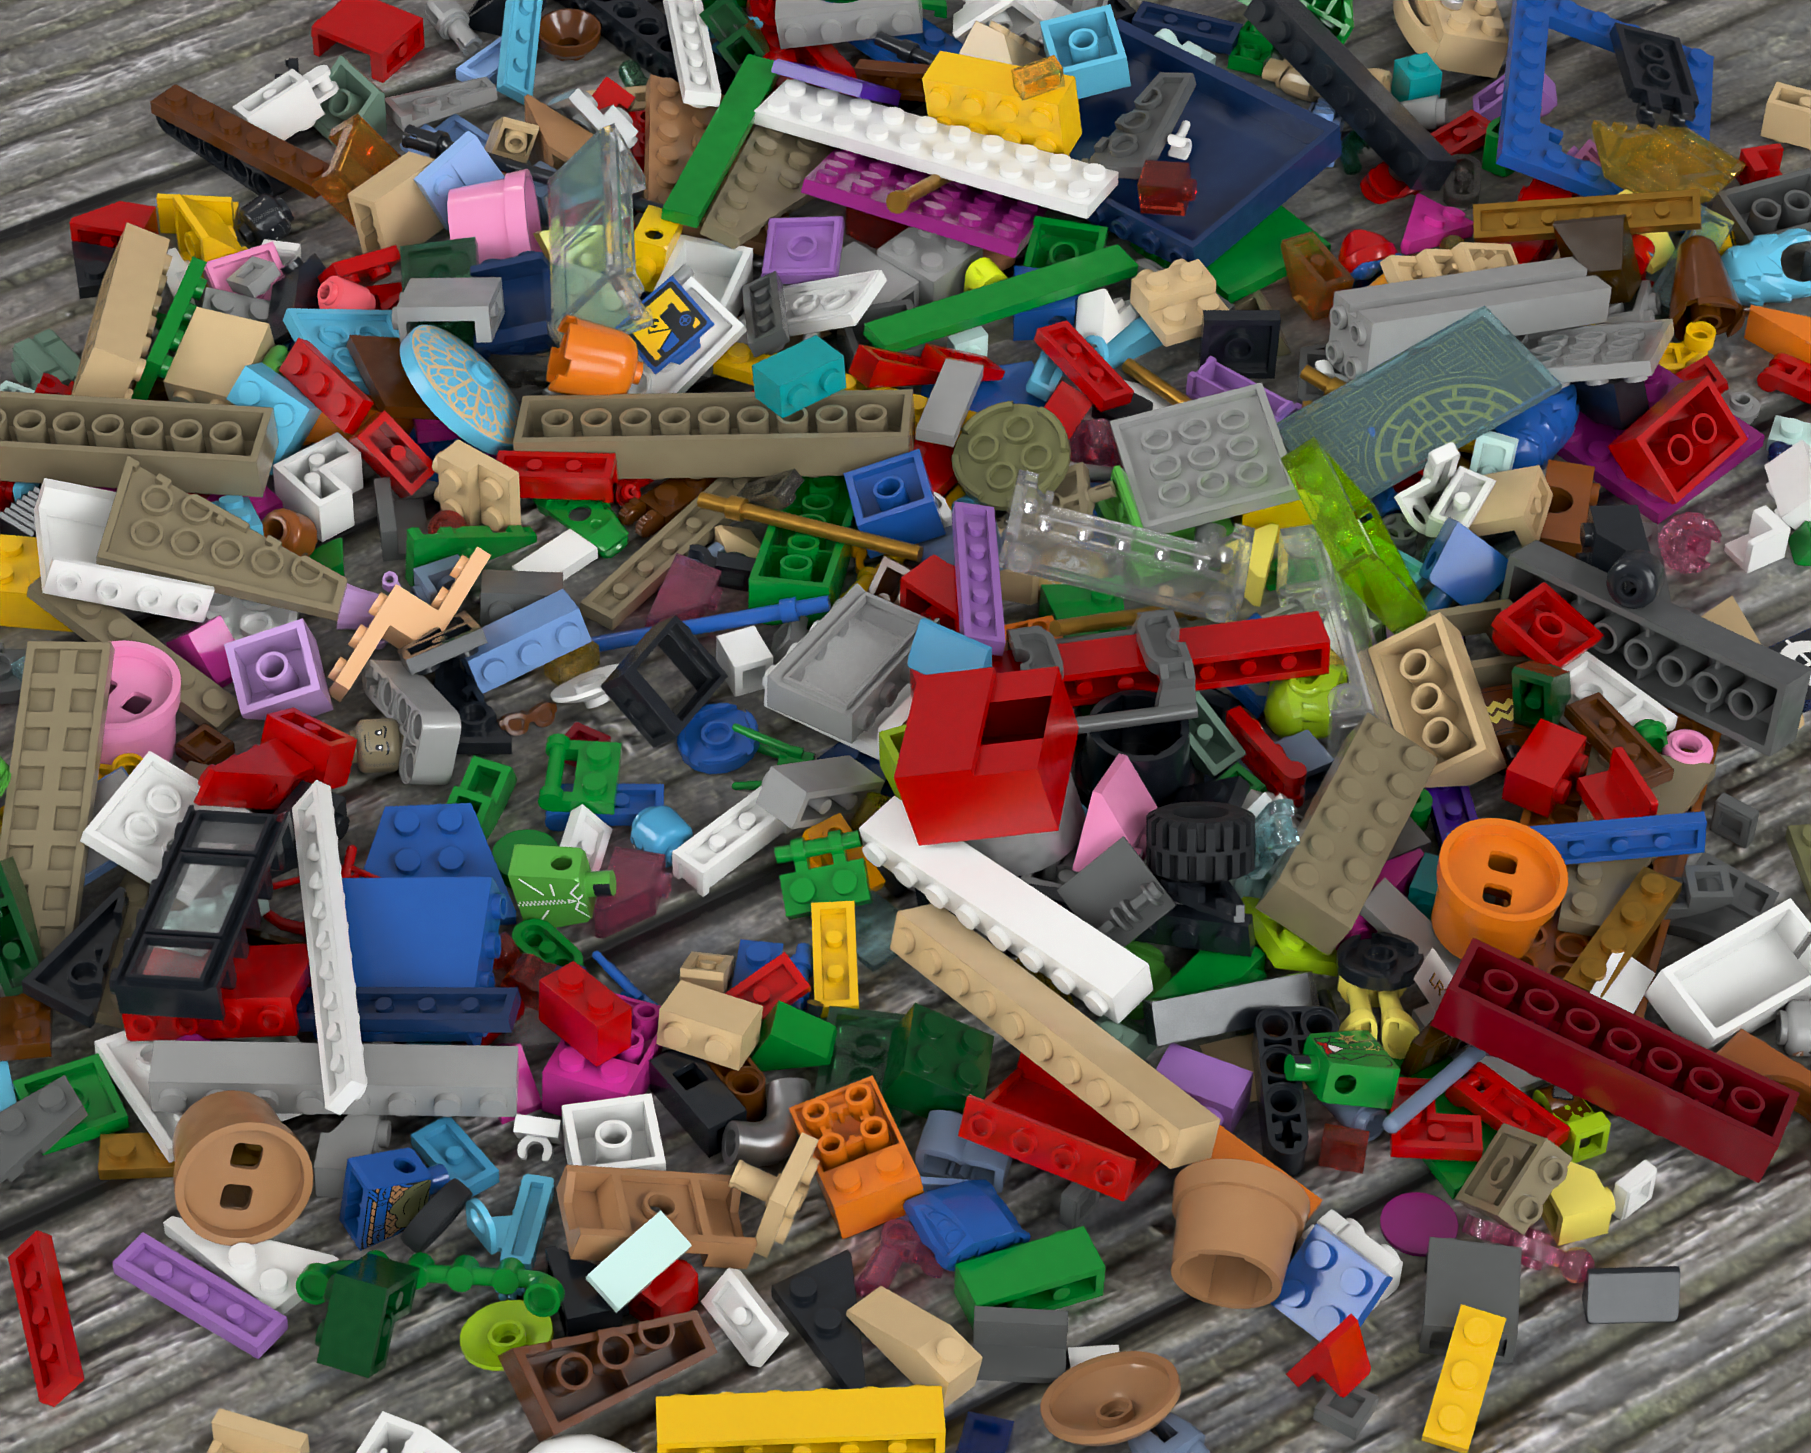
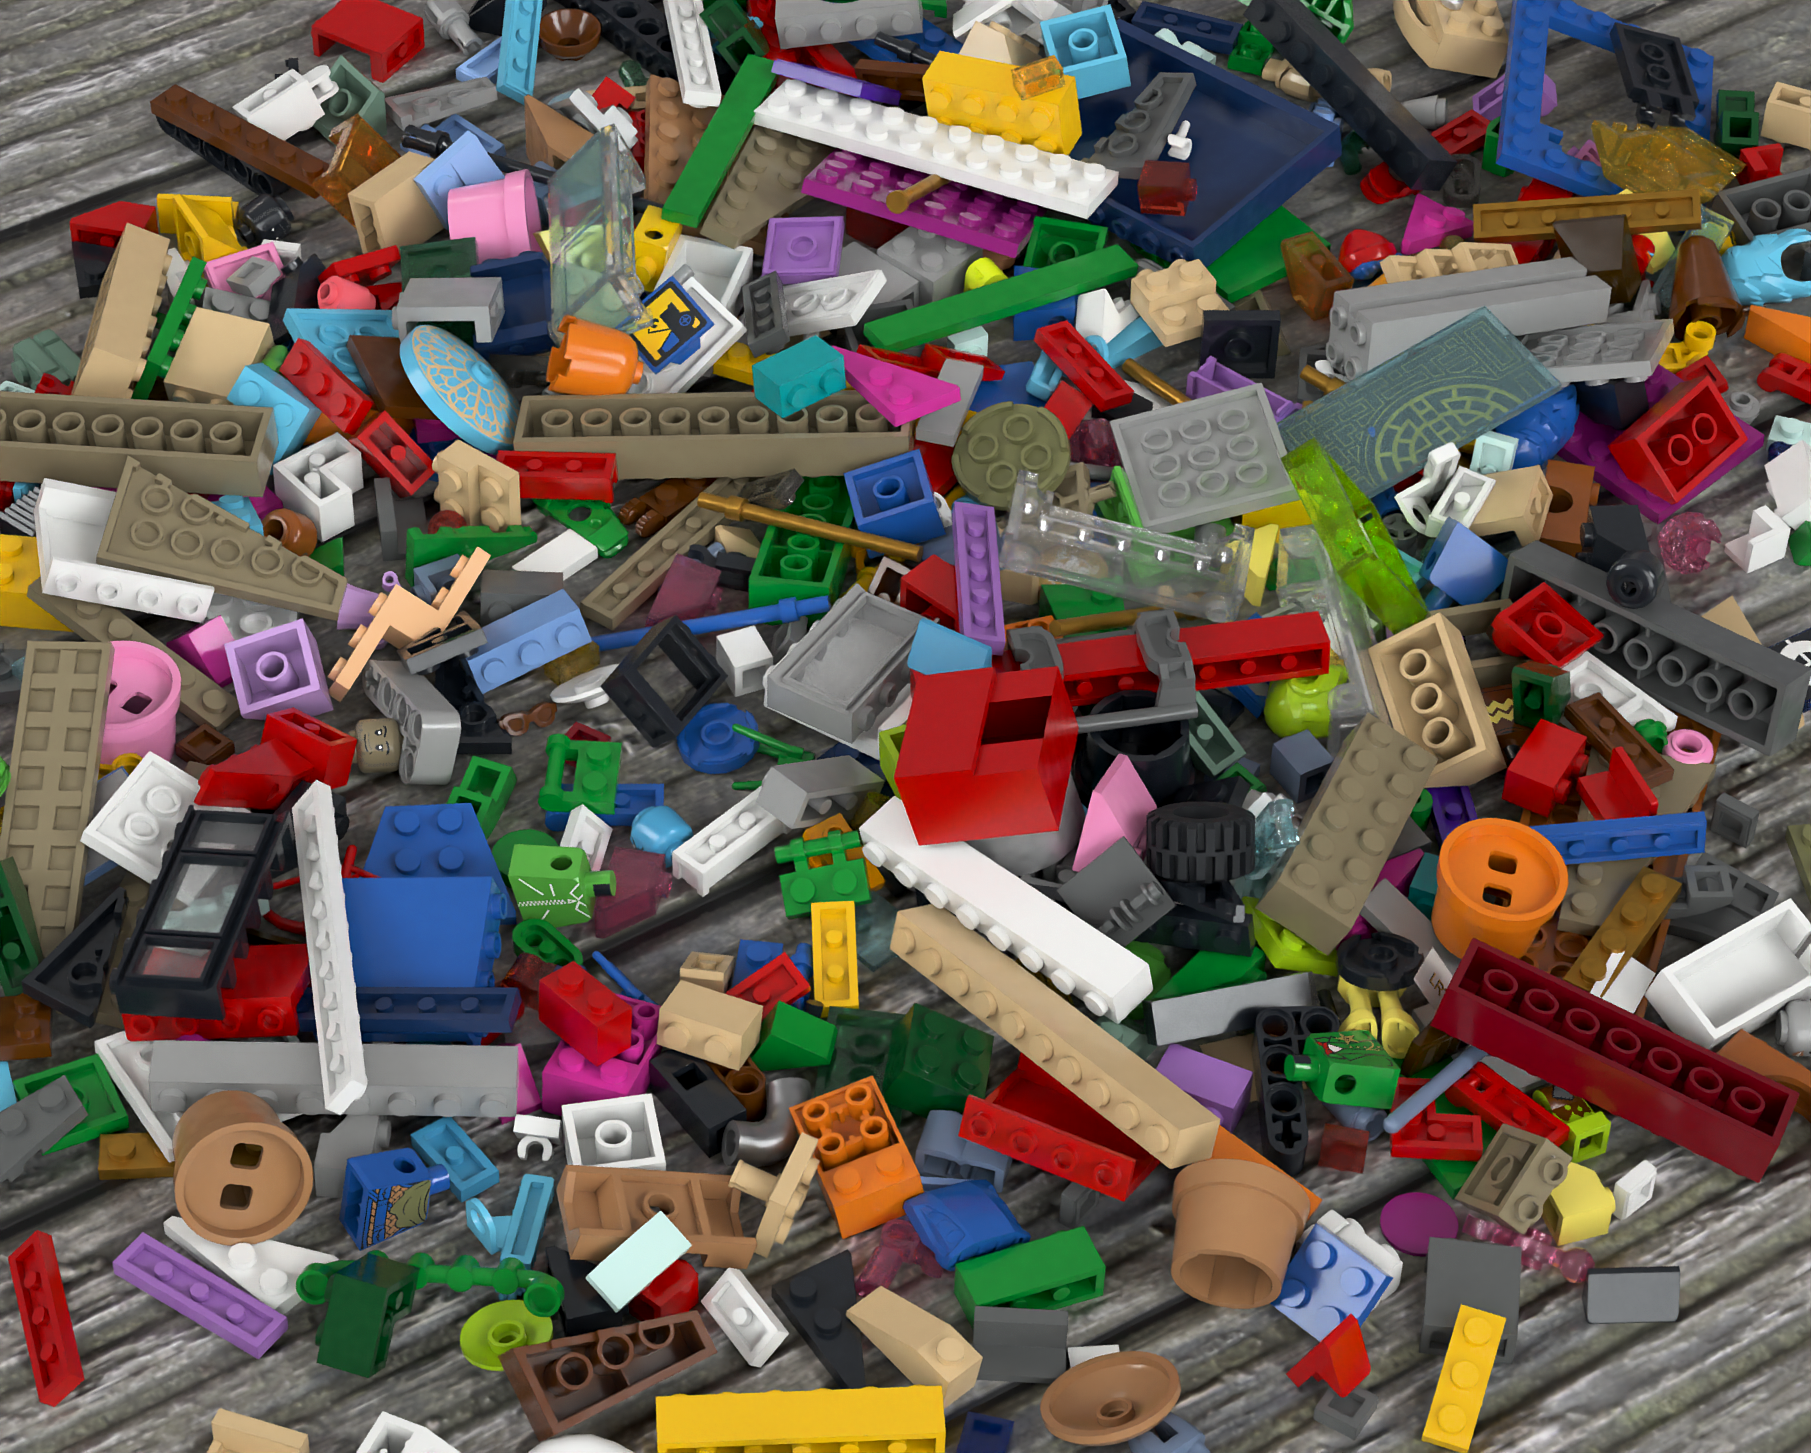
black tyre [400,1178,472,1253] -> none
tan slope [484,117,539,176] -> none
clear red plate [493,932,522,974] -> none
red arm [614,478,655,507] -> none
red plate [1225,705,1307,808] -> none
teal brick [1391,52,1443,102] -> none
none -> dark pink wing [832,345,961,427]
none -> dark green brick [1713,89,1759,157]

